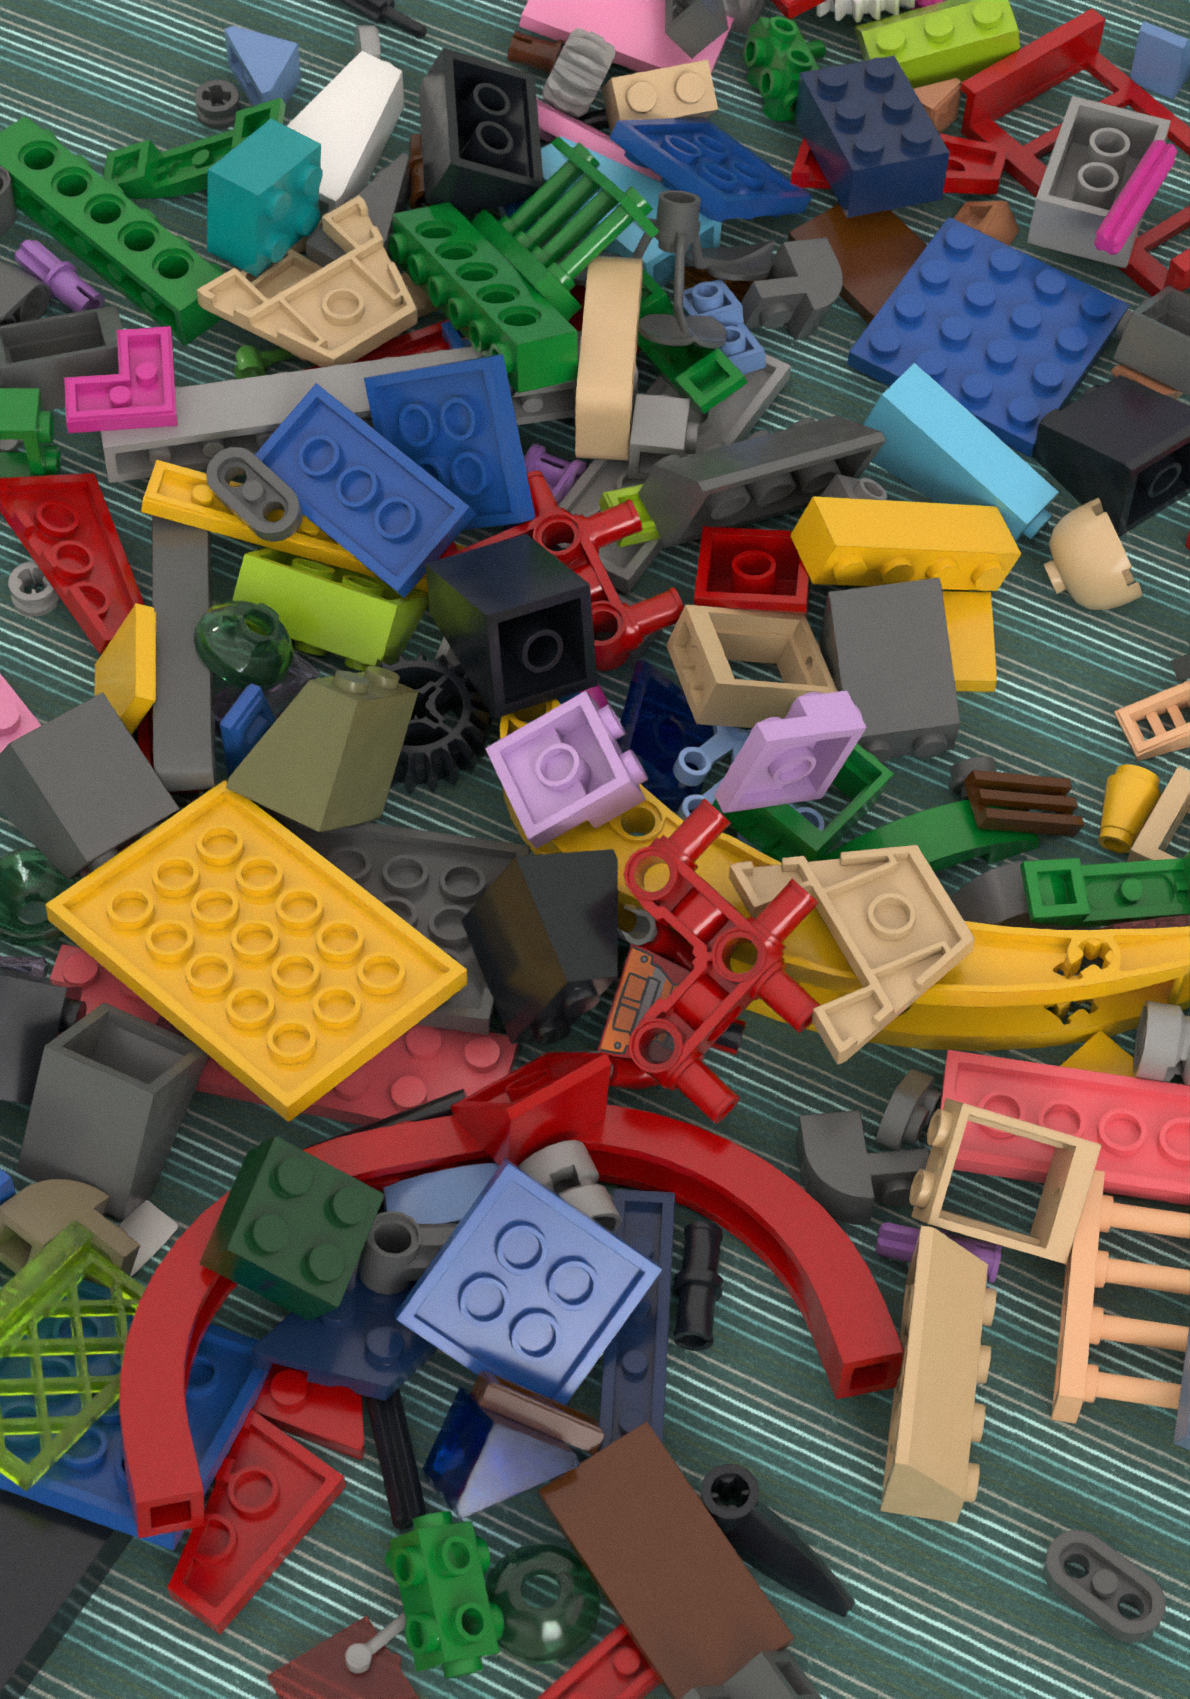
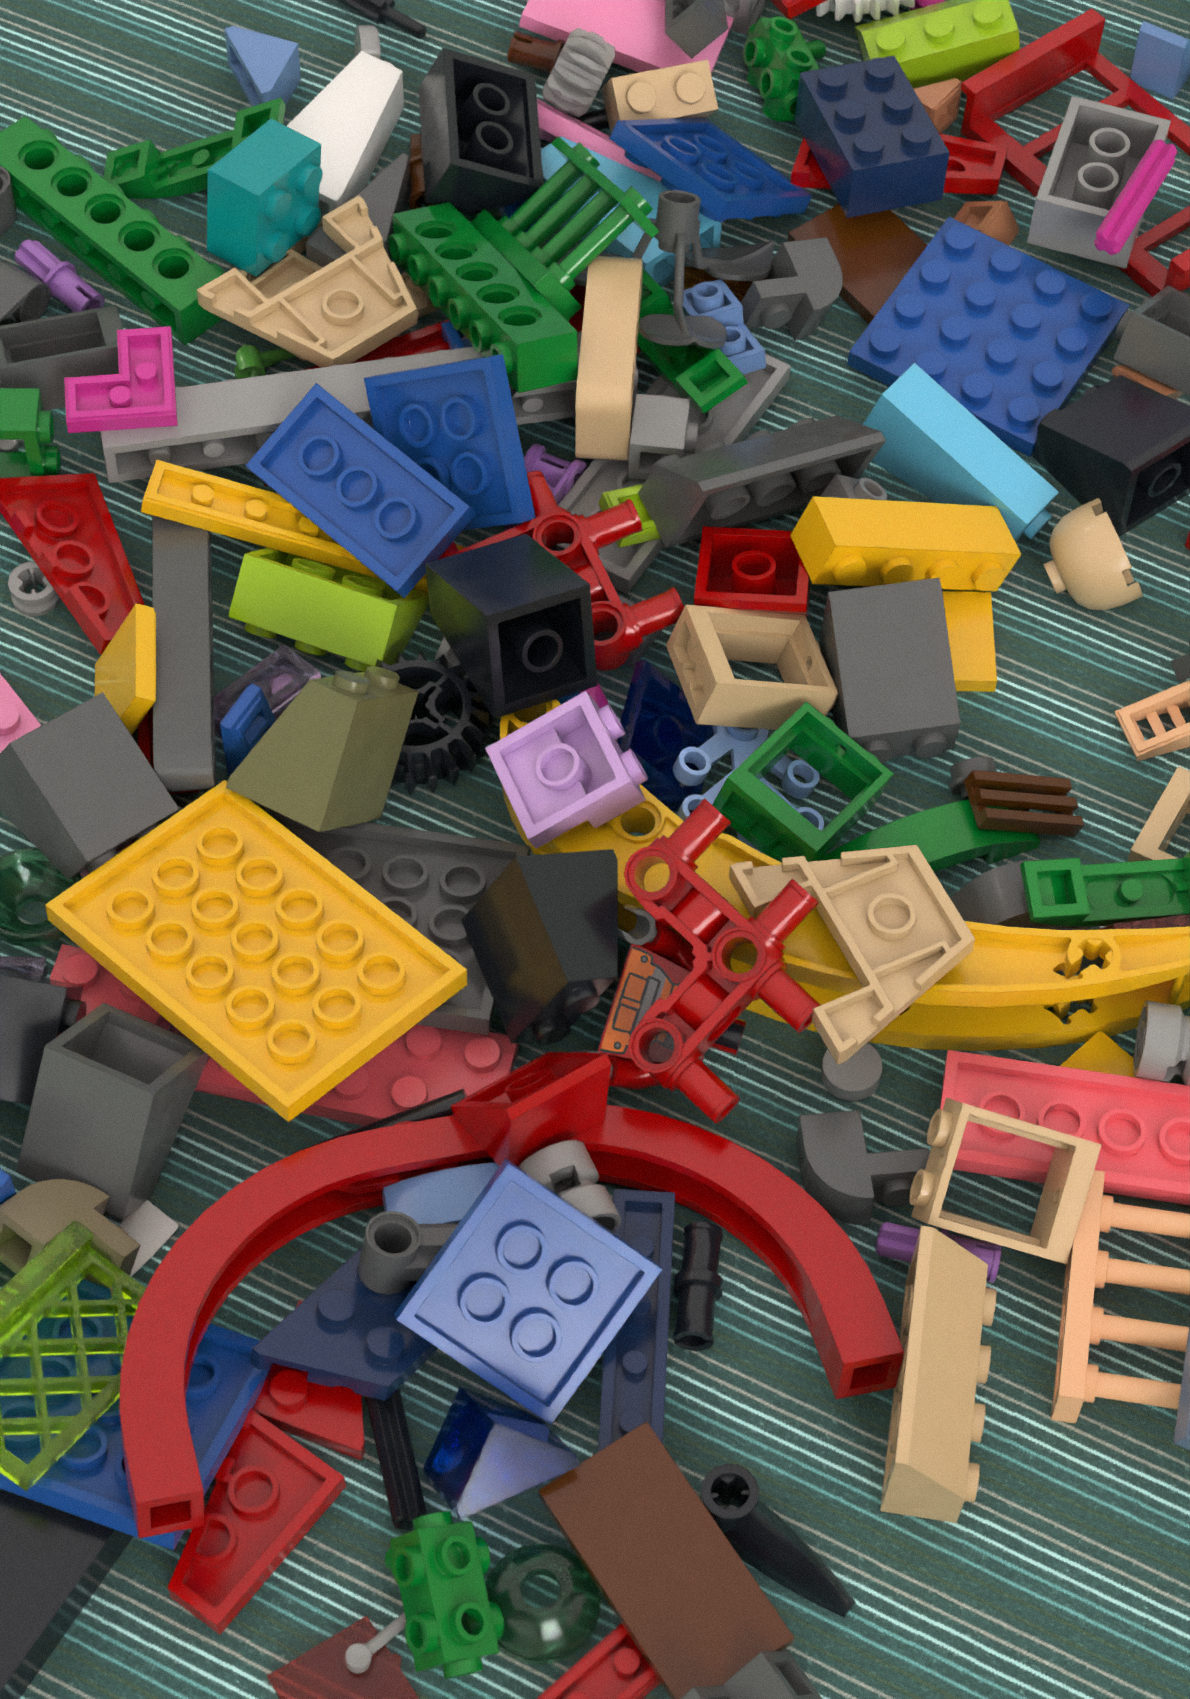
dark grey bush [194,80,241,130] -> none
clear green piece [194,600,294,691] -> none
dark green brick [199,1136,385,1321] -> none
dark grey plate [206,447,303,542] -> none
reddish brown tile [471,1370,605,1454] -> none
lavender plate [714,690,867,813] -> none
dark grey plate [876,1069,942,1151] -> none
dark grey plate [1043,1530,1166,1643] -> none
yellow cone [1098,764,1161,853] -> none
none -> light grey tile [821,1043,882,1101]

